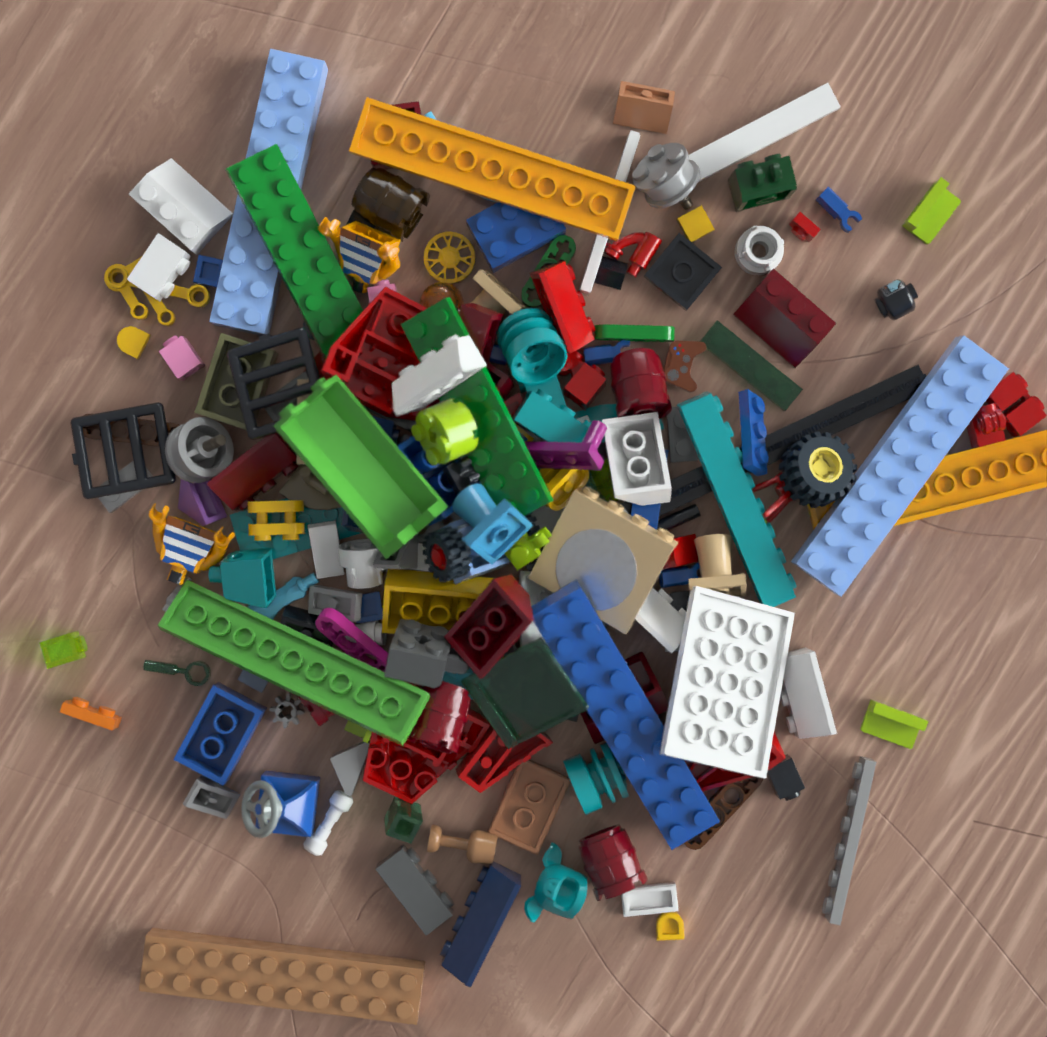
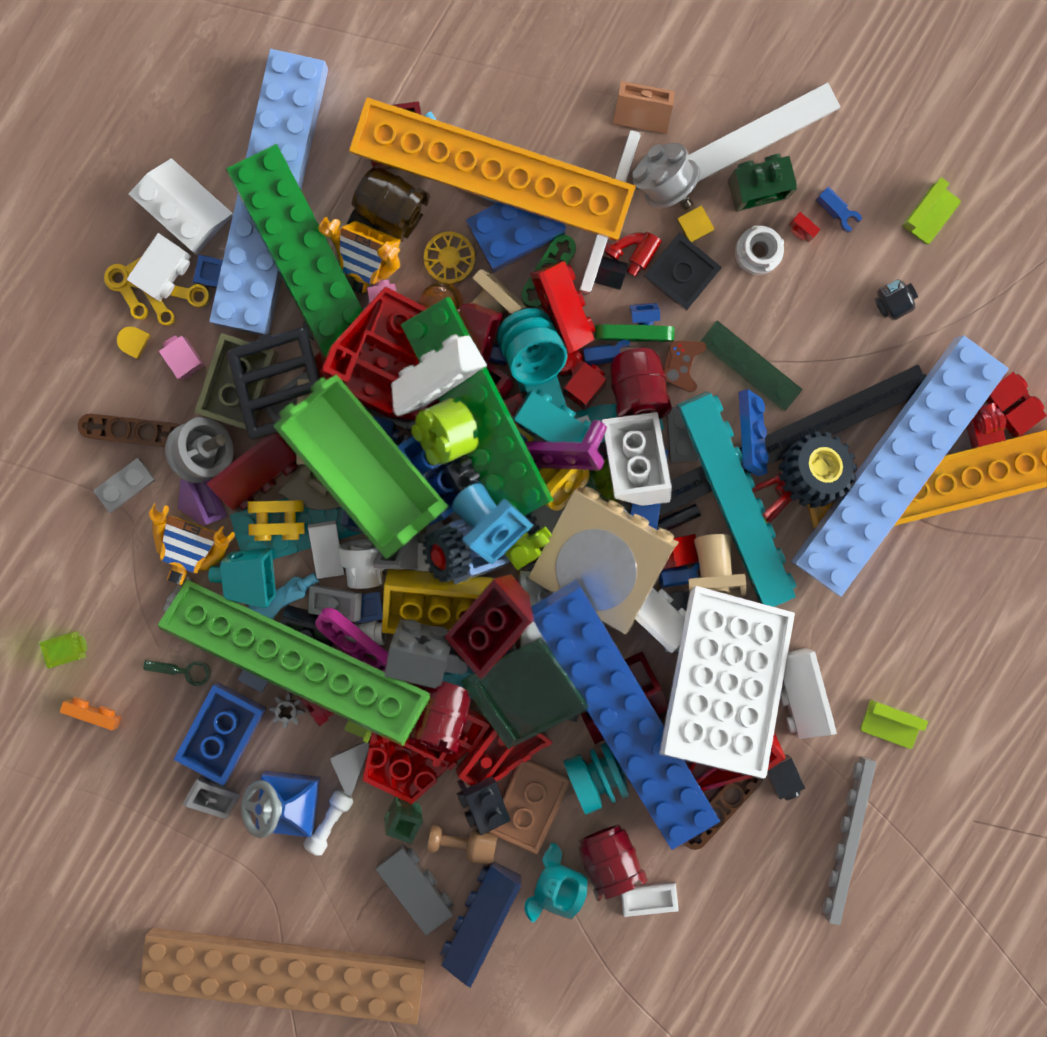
black bar [70,402,176,499] -> none
yellow tile [656,912,684,941] -> none
dark red slope [733,268,837,368] -> none
none -> black bracket [456,776,511,835]
none -> blue plate [629,303,661,325]

